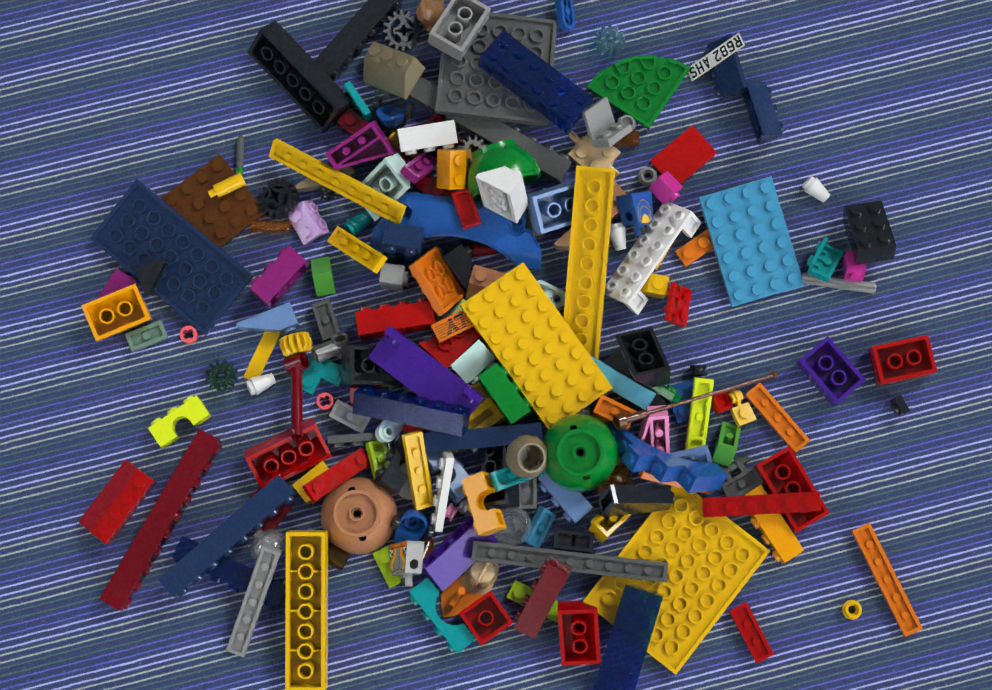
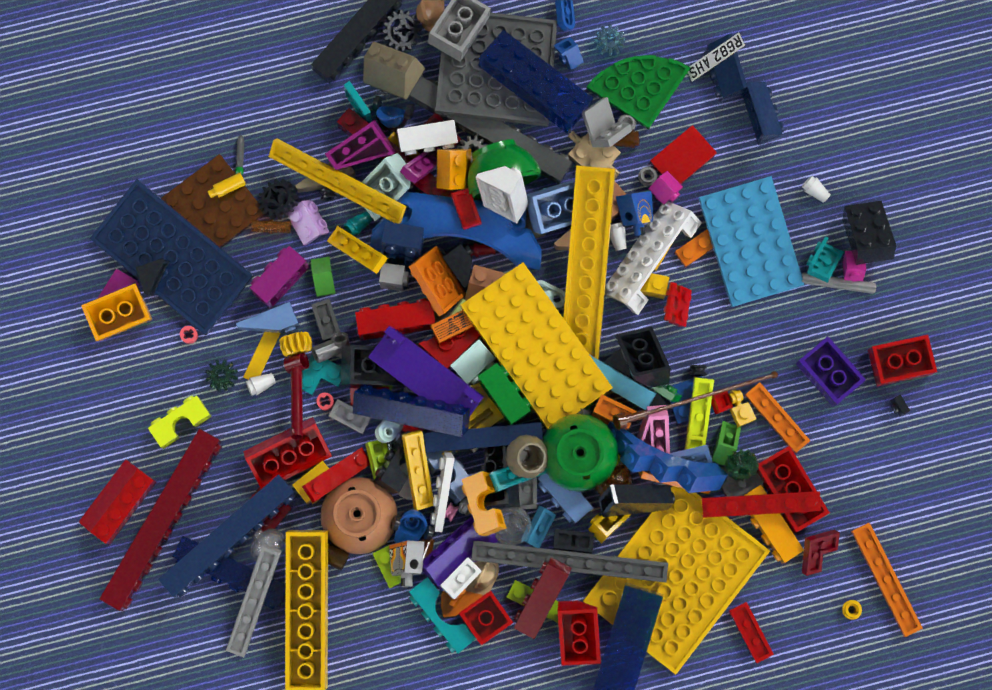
sand green plate [125,320,169,352] -> none
black brick [247,20,352,132] -> none
dark grey hinge [327,433,377,448] -> none
none -> white plate [440,557,482,600]
none -> blue brick [553,37,584,69]
none -> clear green gear [725,449,759,481]
none -> dark red plate [802,529,840,576]

